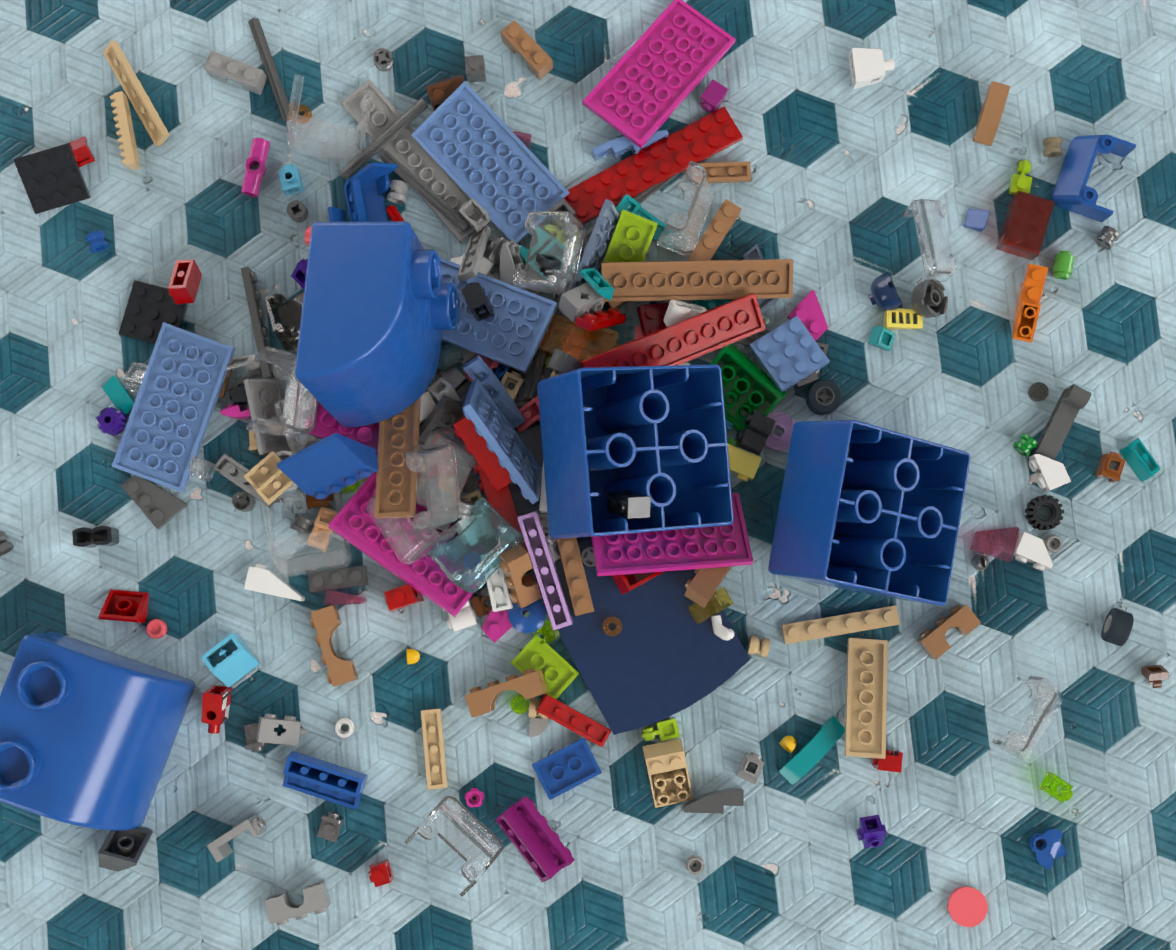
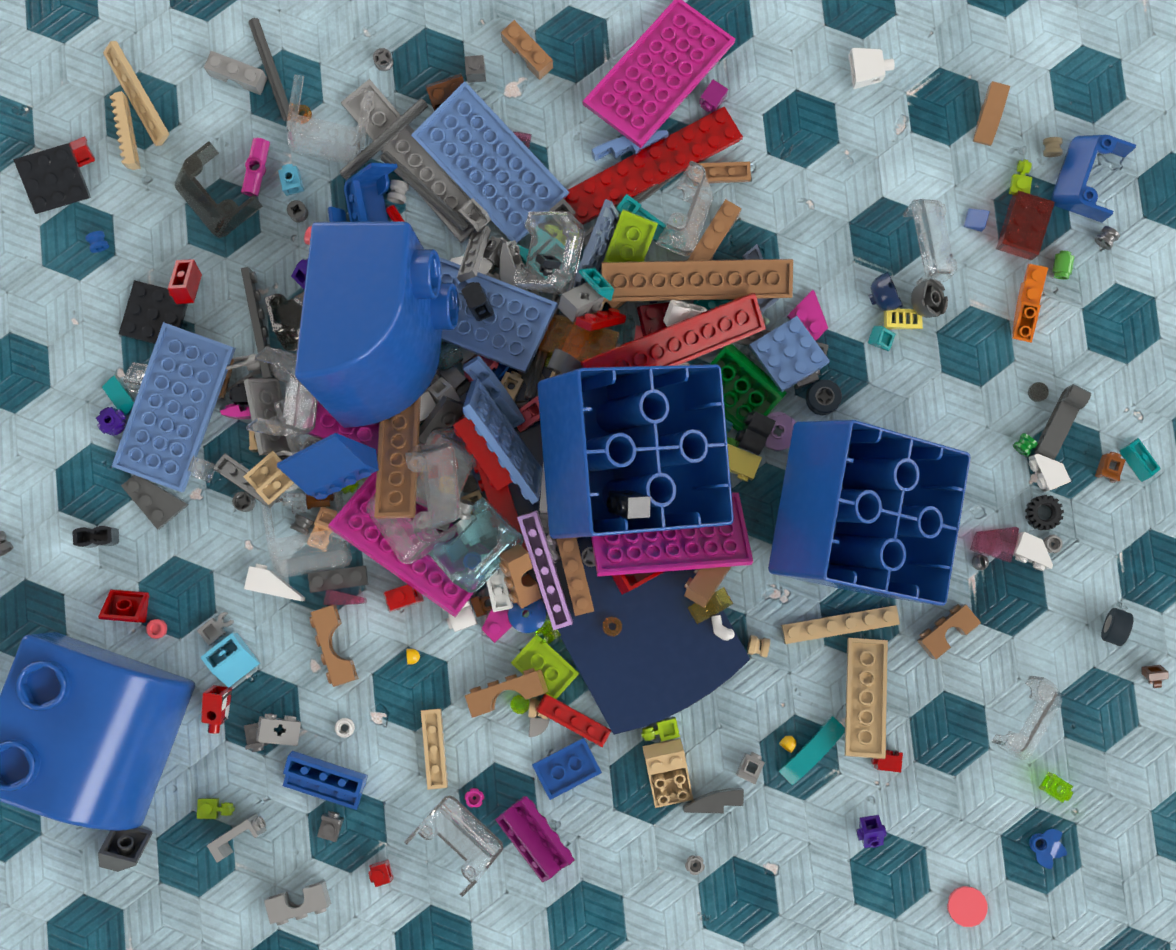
none -> clear smoke windscreen [175,141,263,238]
none -> light grey plate [197,612,234,645]
none -> lime plate [197,798,235,819]

